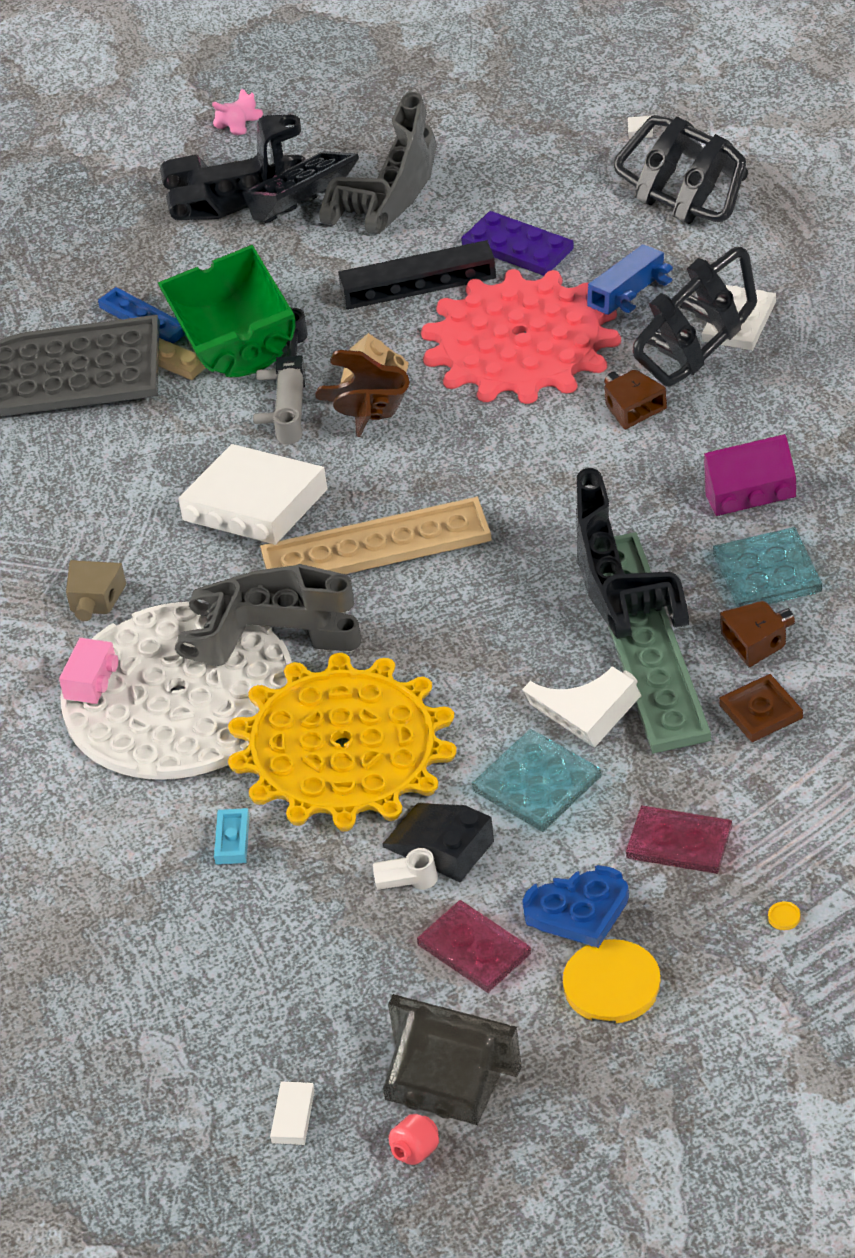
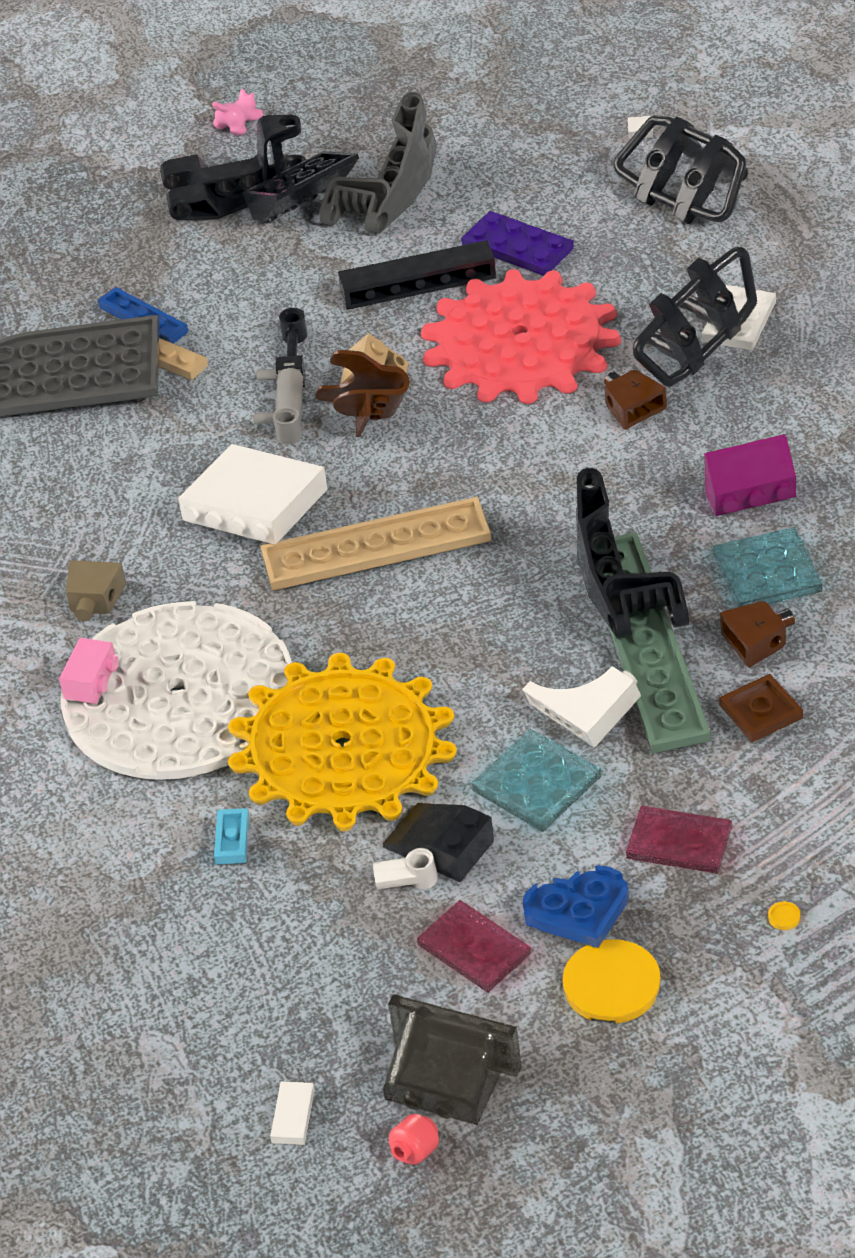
green cylinder [158,245,295,377] -> none
dark grey piece [175,564,361,666] -> none
blue brick [587,244,673,315] -> none

